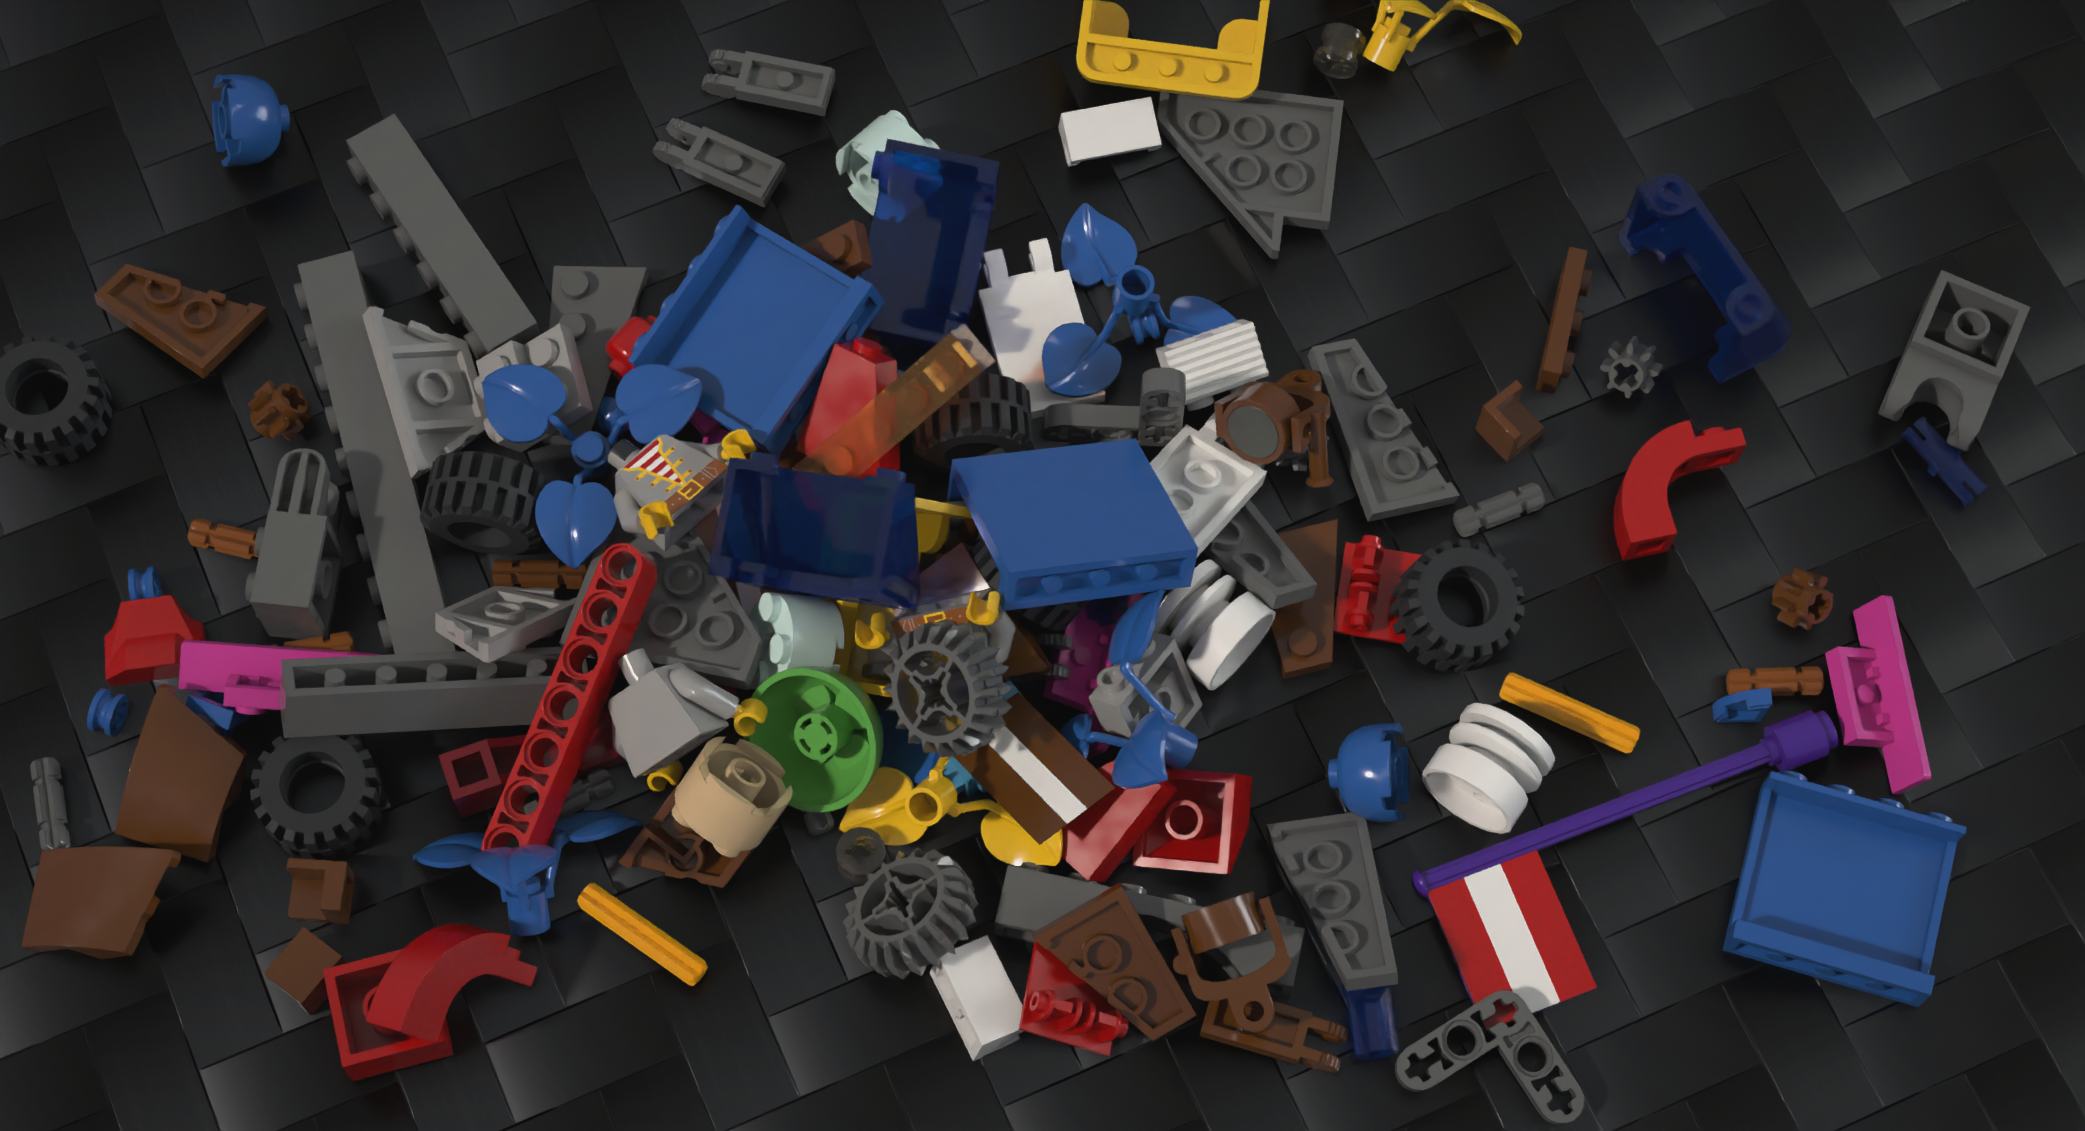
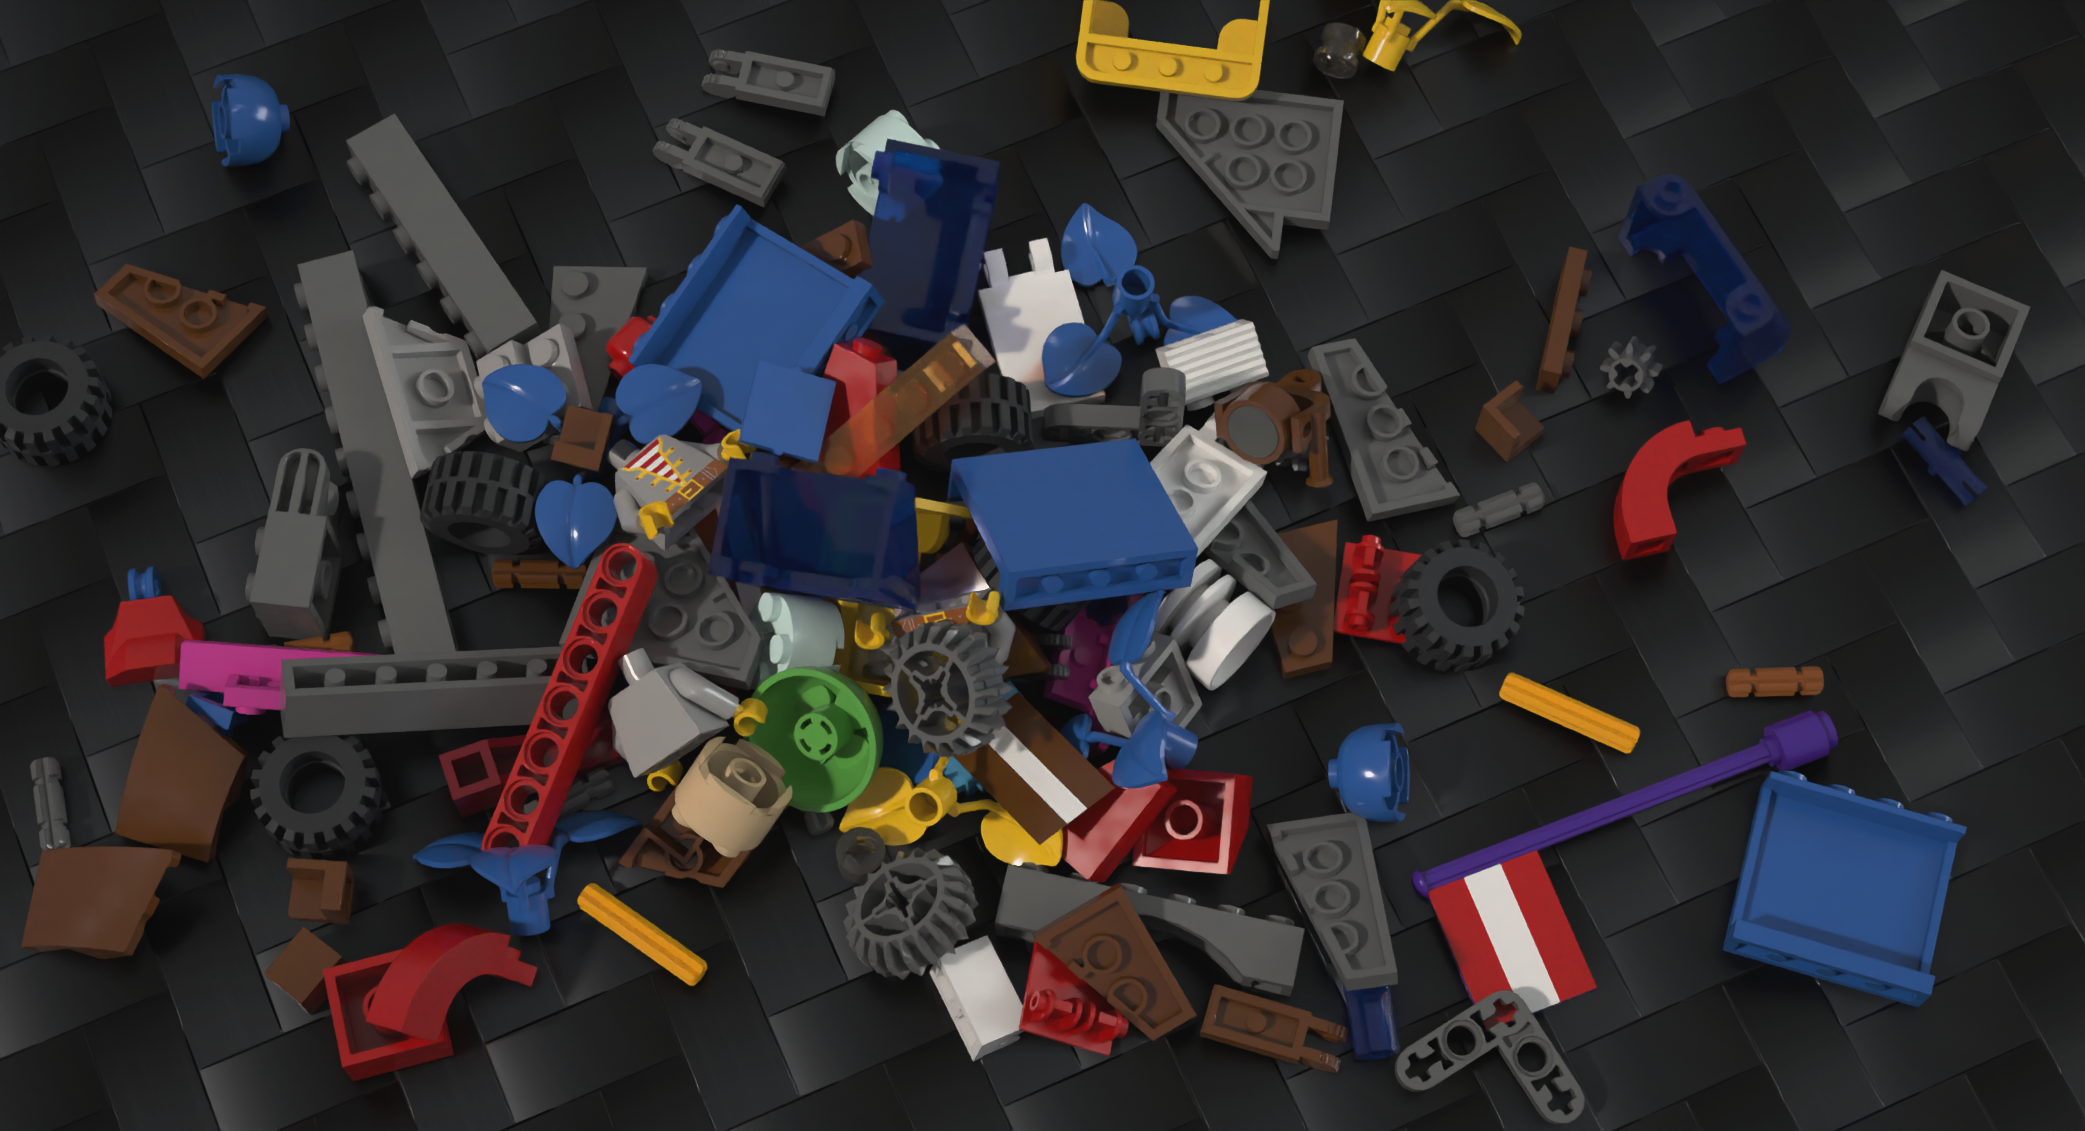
blue bush [87,688,130,737] -> none
dark orange axle [187,518,259,560] -> none
reddish brown gear [248,380,310,441] -> none
light grey wing [435,586,577,663] -> none
white hinge [1058,97,1162,167] -> none
reddish brown piece [1171,891,1291,1032] -> none
white wheel [1422,703,1555,834] -> none
blue tile [1712,688,1772,723] -> none
reddish brown gear [1772,567,1834,630] -> none
dark pink bracket [1825,595,1931,794] -> none
none -> reddish brown panel [551,406,616,473]
none -> blue piece [738,360,836,464]

